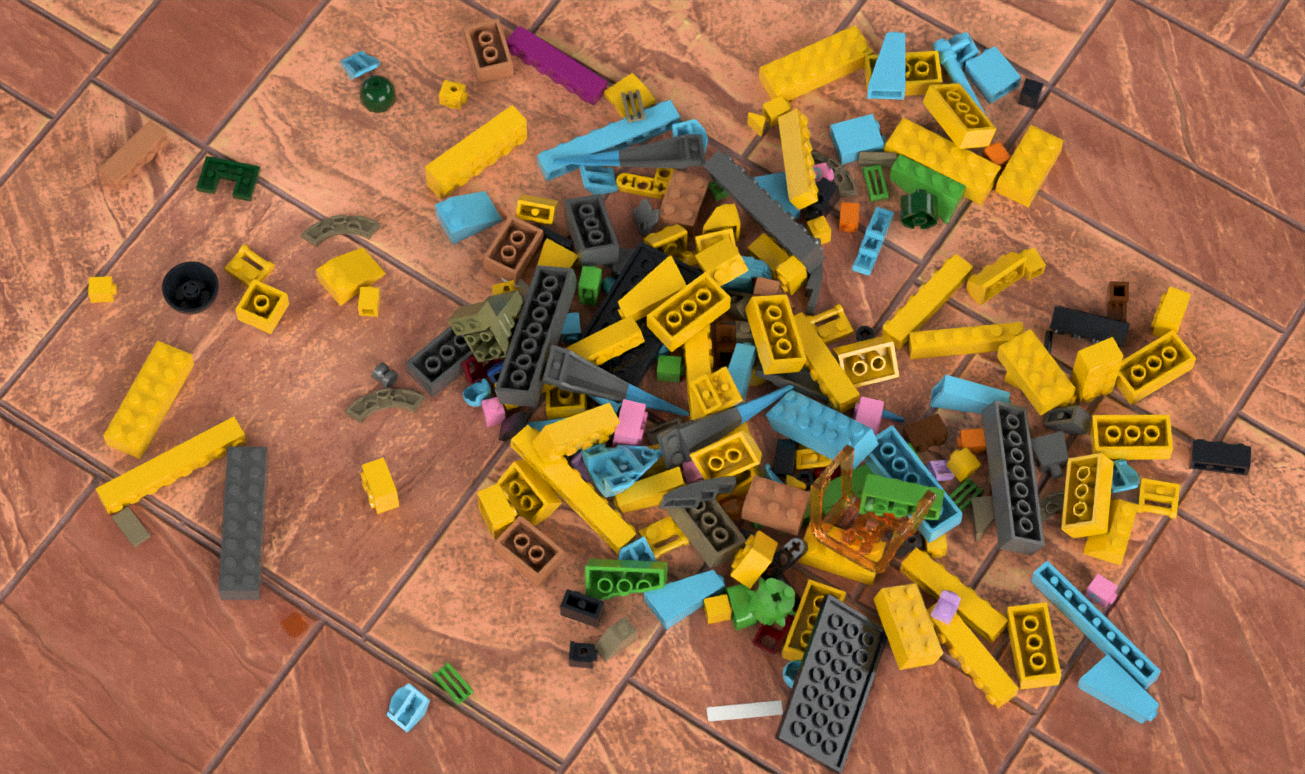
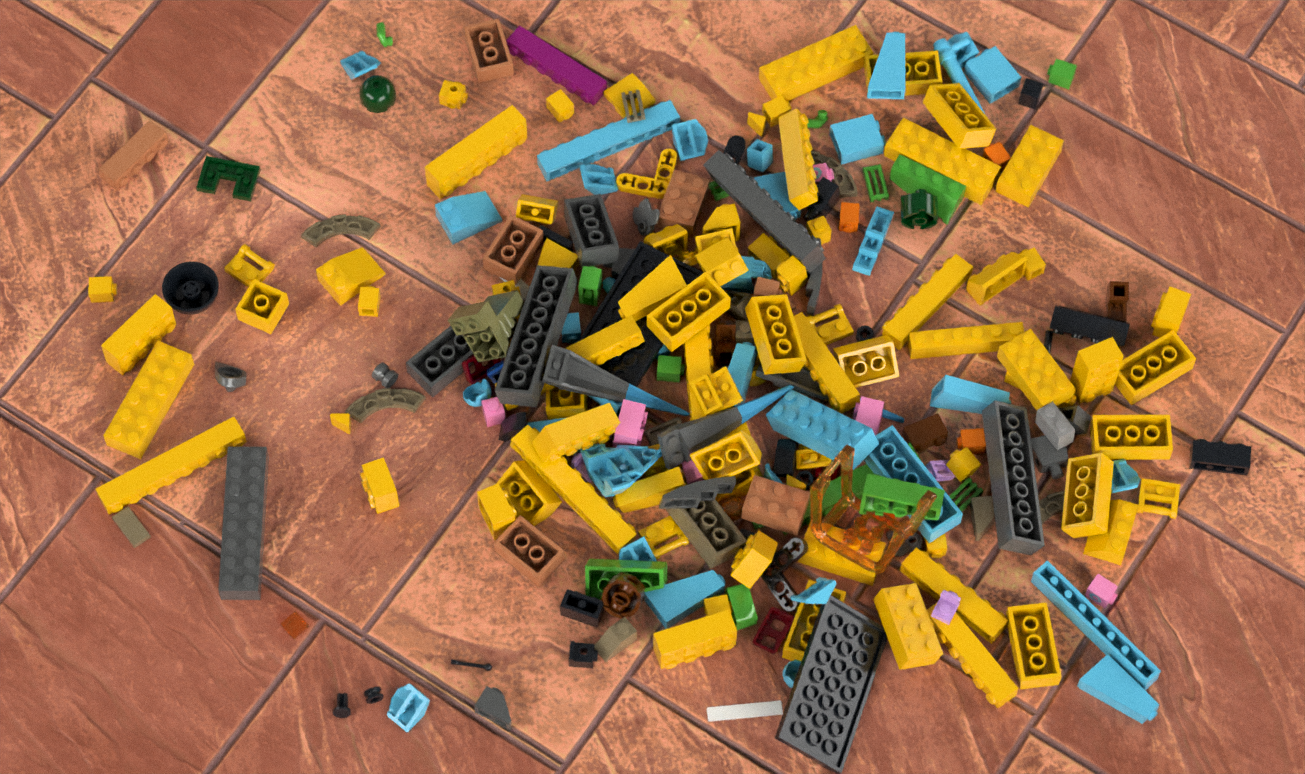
bright green tile [433,663,473,705] -> none
dark grey plate [554,134,705,169] -> none
bright green brick [747,578,796,627] -> none
dark tan tile [858,151,897,168] -> none
none -> yellow brick [101,294,176,376]
none -> dark grey piece [214,362,247,392]
none -> yellow slope [330,413,351,434]
none -> black piece [333,693,351,718]
none -> black bush [364,687,384,704]
none -> bright green arm [376,22,393,47]
none -> black hinge [451,660,492,671]
none -> dark grey slope [474,686,512,731]
none -> yellow brick [546,89,574,123]
none -> reddish brown brick [602,572,645,618]
none -> yellow brick [653,609,737,669]
none -> black piece [723,135,746,165]
none -> medium azure brick [747,139,773,172]
none -> medium azure slope [790,577,837,604]
none -> bright green arm [807,110,828,128]
none -> light grey brick [1035,402,1075,450]
none -> bright green brick [1047,58,1077,89]

